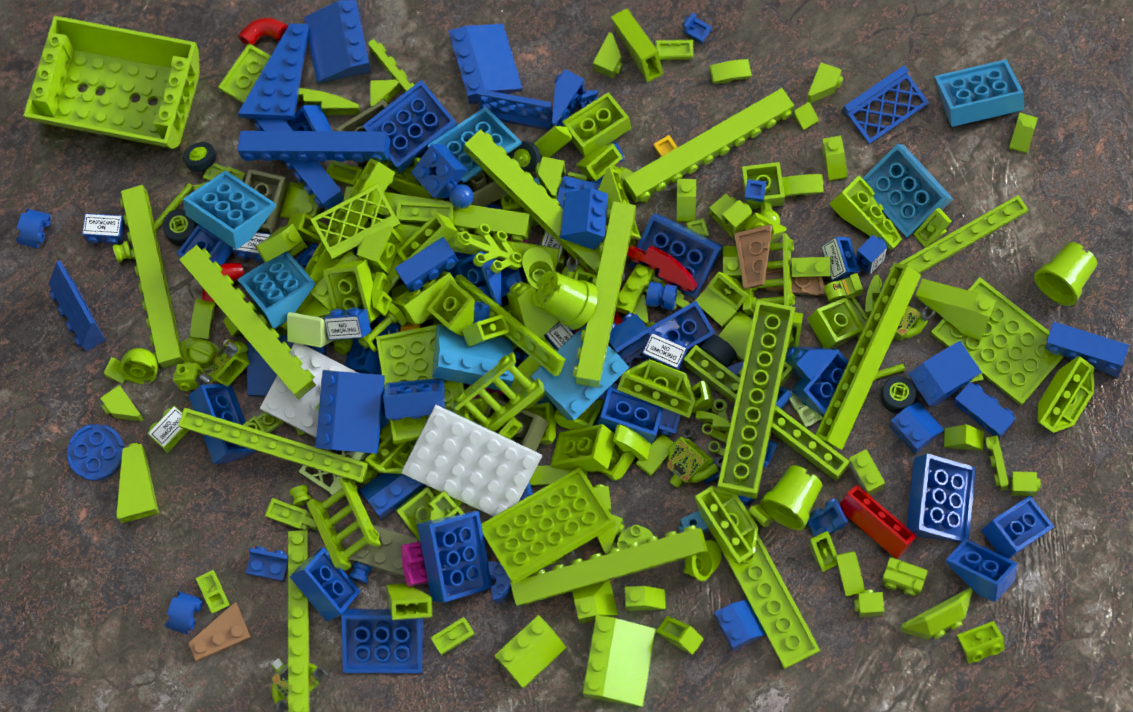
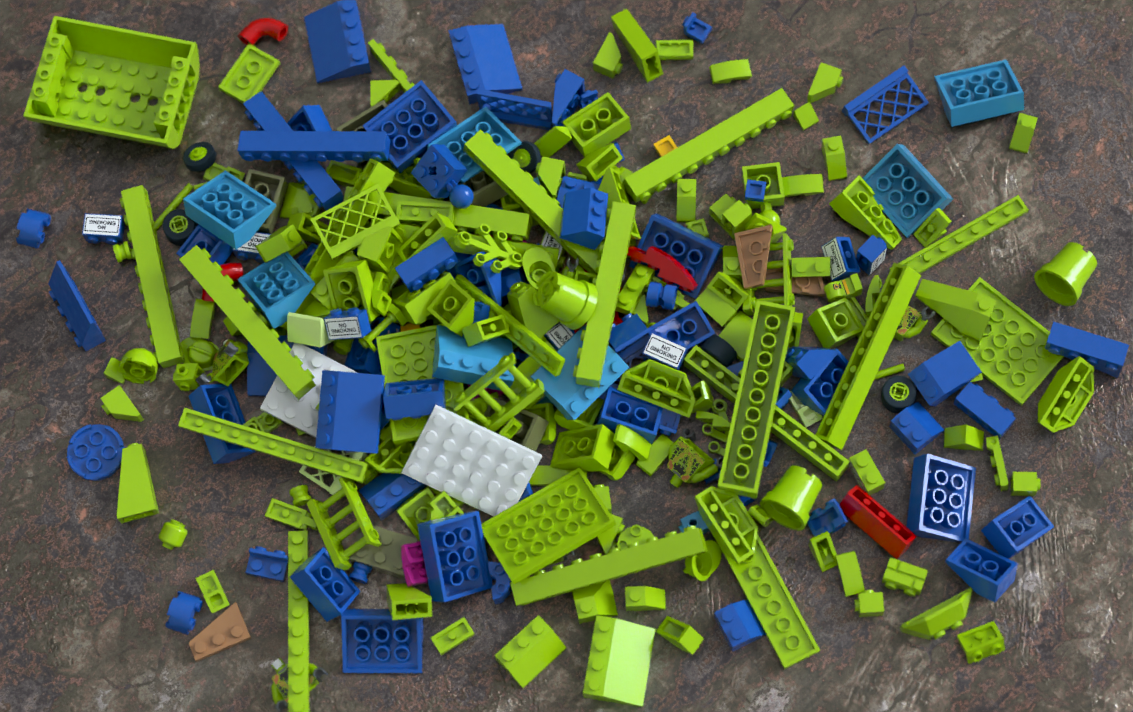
brick [147,406,189,453] -> none
blue wing [238,23,309,120] -> none
lime slope [297,88,361,115] -> none
none -> lime head [159,519,187,550]

